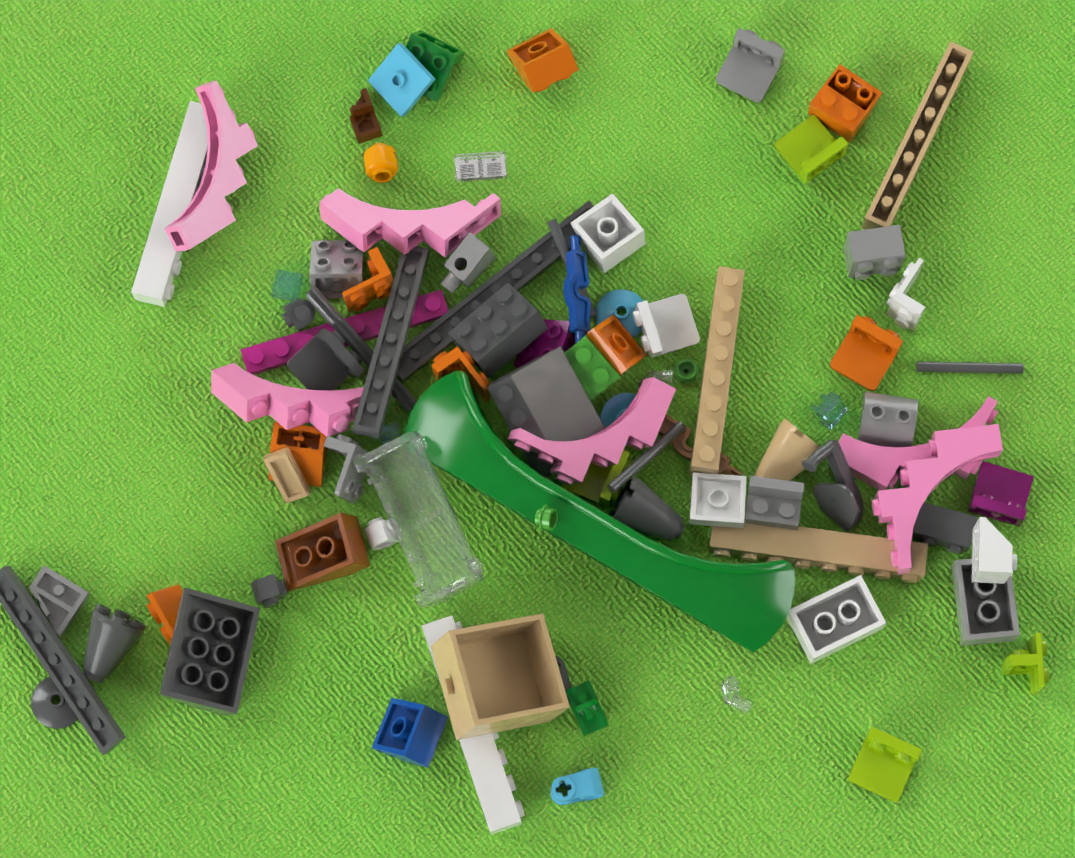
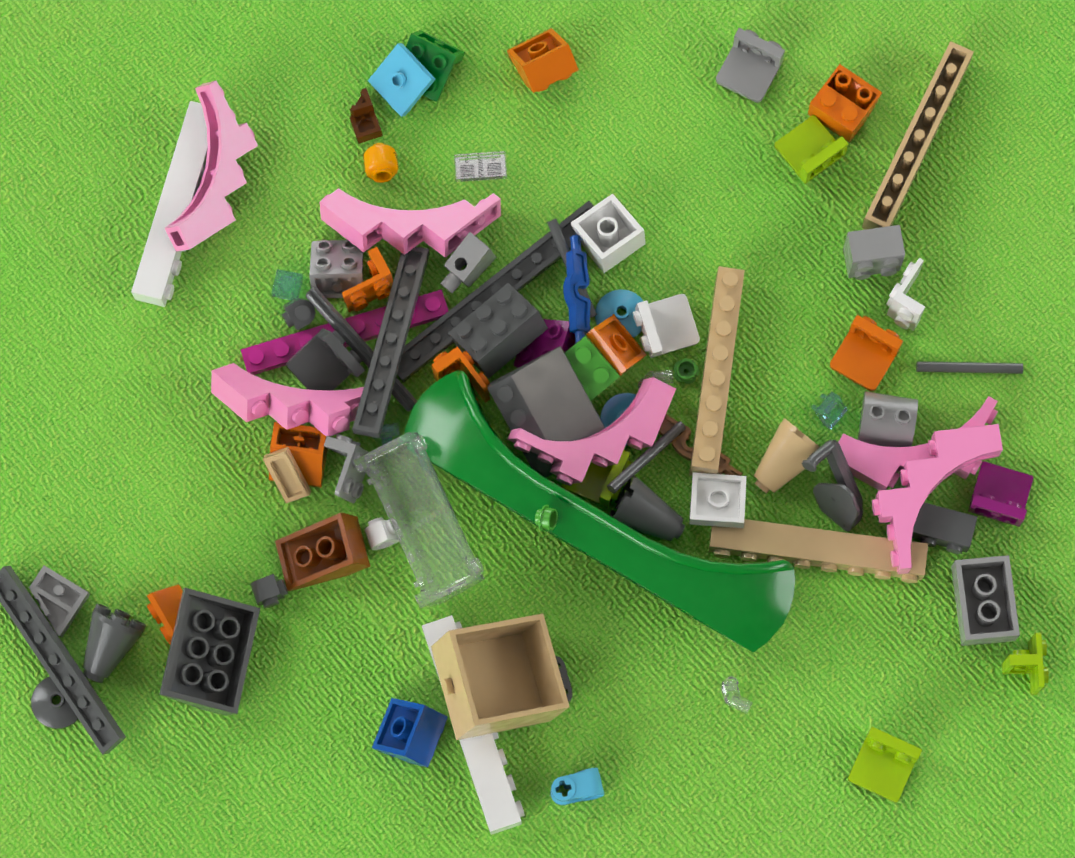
green hips [565,680,609,736] -> none
light grey bracket [744,476,805,530] -> none
white brick [787,575,886,664] -> none
white slope [972,517,1017,584] -> none

